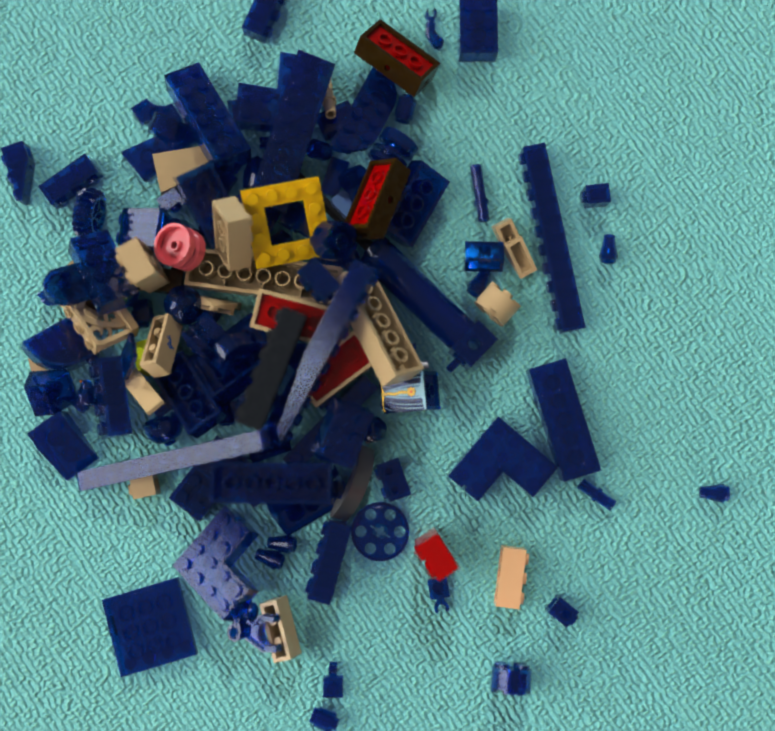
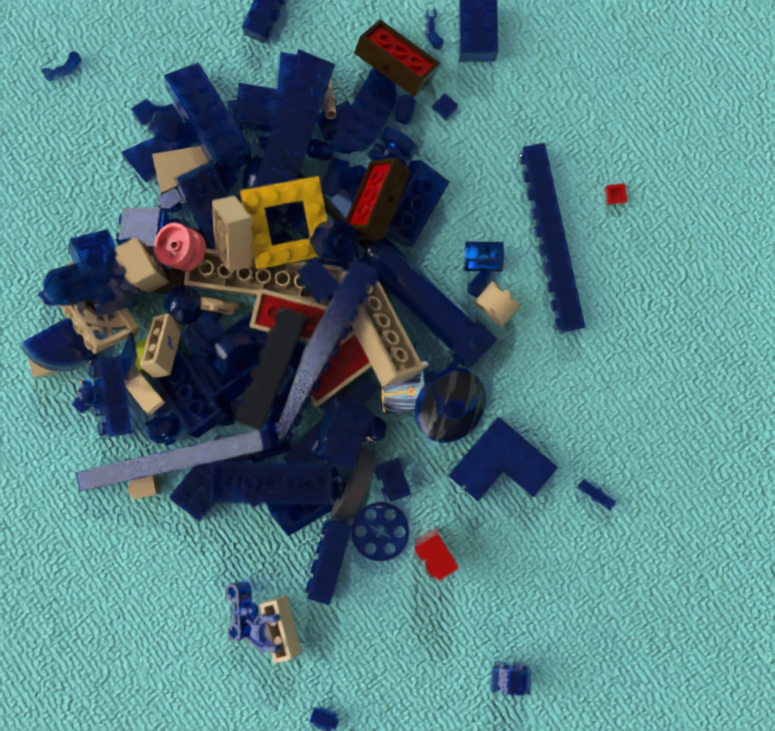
clear blue slope [1,141,35,206] -> none
clear blue slope [24,369,79,416] -> none
clear blue slope [27,411,99,481] -> none
clear blue brick [38,154,104,209] -> none
clear blue gear [72,187,107,240] -> none
clear blue plate [102,577,198,677] -> none
brick [128,299,154,329] -> none
clear blue piece [172,506,260,621] -> none
clear blue cone [255,548,285,570] -> none
clear blue cone [267,535,297,554] -> none
clear blue plate [323,662,343,698] -> none
clear blue plate [427,577,450,613] -> none
clear blue pin [470,164,490,222] -> none
tan slope [491,218,537,279] -> none
light nougat brick [494,545,529,610] -> none
clear blue brick [526,358,601,482] -> none
clear blue brick [545,594,579,628] -> none
clear blue brick [580,183,611,209] -> none
clear blue cone [599,234,618,264] -> none
clear blue cone [699,484,730,503] -> none
none -> clear blue arm [41,51,81,81]
none -> dish [414,368,486,443]
none -> clear blue plate [432,93,458,121]
none -> red tile [605,183,627,206]

